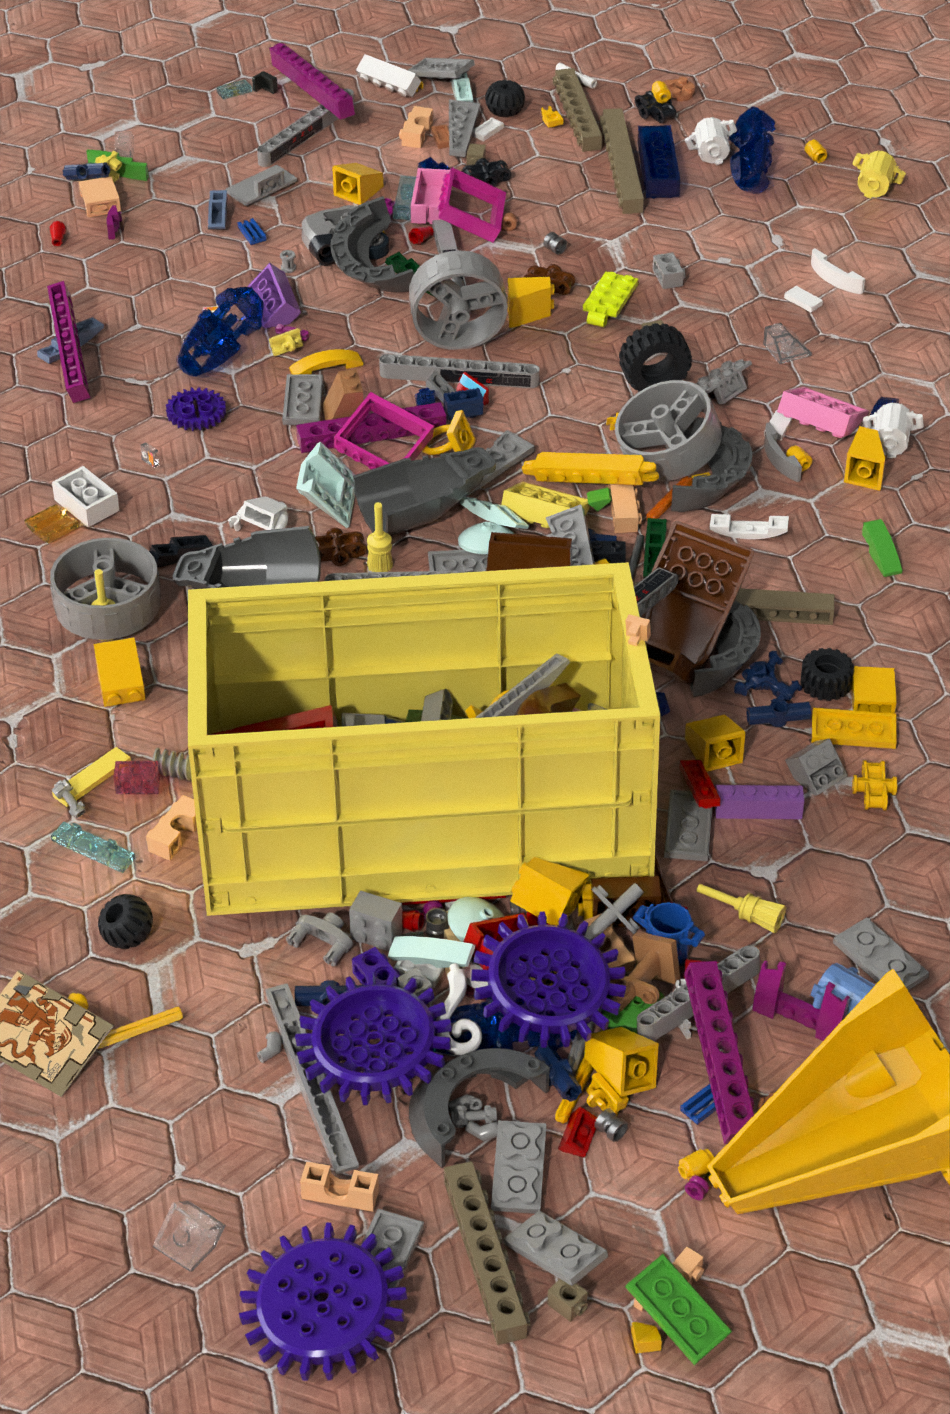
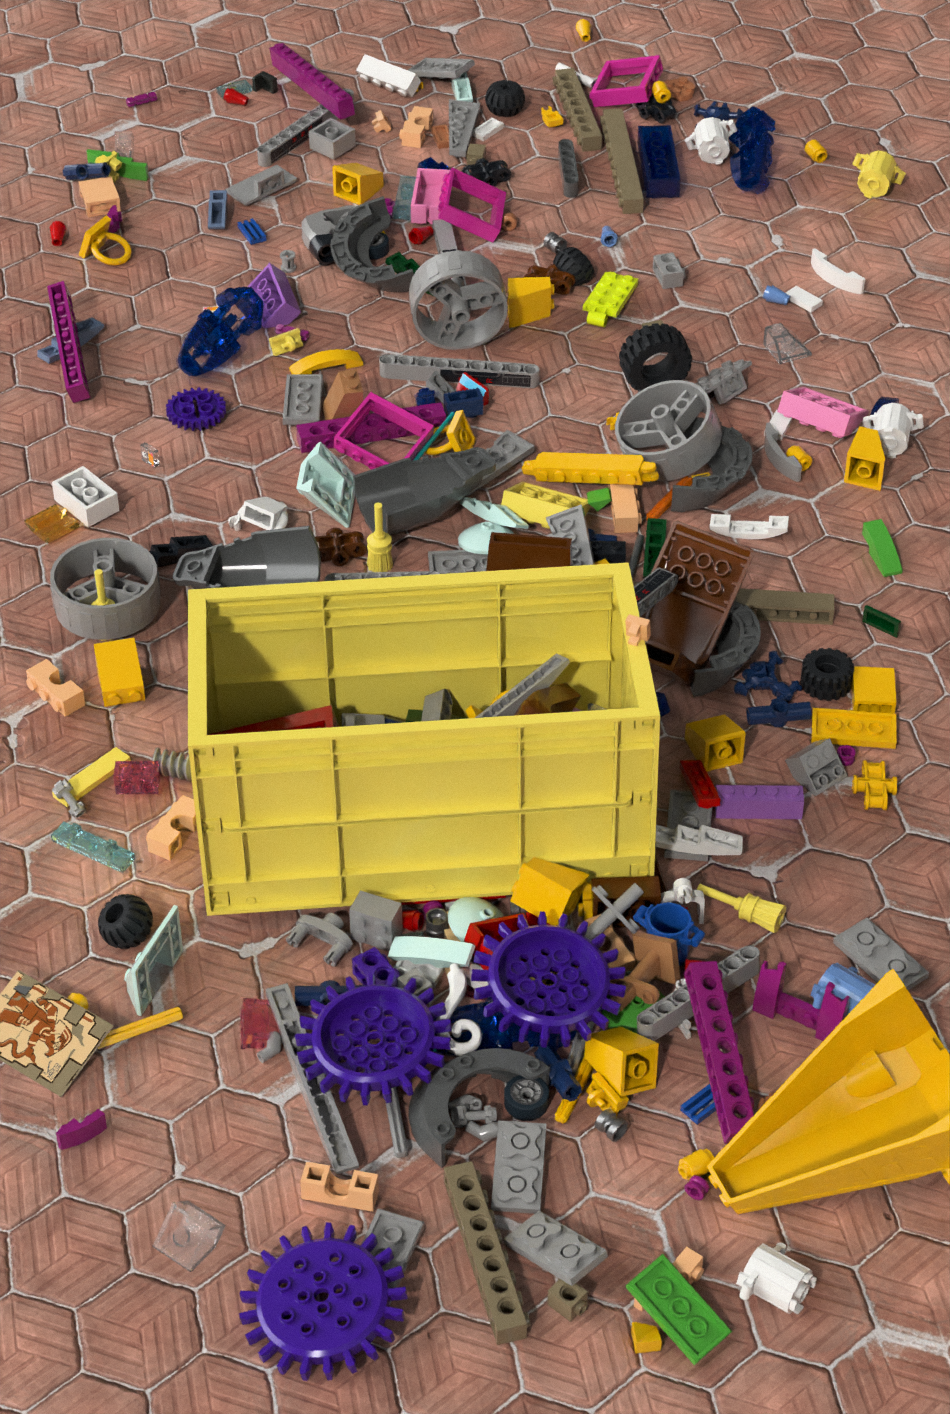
red slope [558,1106,597,1158] -> none
none -> light nougat arch [26,659,85,717]
none -> magenta slope [56,1109,107,1150]
none -> yellow tile [79,215,132,266]
none -> light aqua slope [124,905,183,1016]
none -> magenta axle [126,92,157,107]
none -> red cone [223,88,248,106]
none -> clear pink hinge [240,998,270,1049]
none -> light grey brick [309,118,356,160]
none -> light nougat tile [372,110,392,133]
none -> light grey axle [385,1068,408,1158]
none -> teal axle [412,412,455,461]
none -> wheel [504,1075,549,1121]
none -> black wheel [553,247,594,286]
none -> dark grey beam [558,139,579,198]
none -> yellow cone [576,19,591,42]
none -> dark pink window [589,55,663,107]
none -> medium blue cone [601,226,618,247]
none -> white slope [655,824,743,855]
none -> white piece [661,878,705,924]
none -> dark blue piece [694,101,745,128]
none -> white container [736,1243,817,1314]
none -> medium blue cone [763,285,790,305]
none -> magenta bush [837,745,856,766]
none -> dark green slope [862,605,901,638]

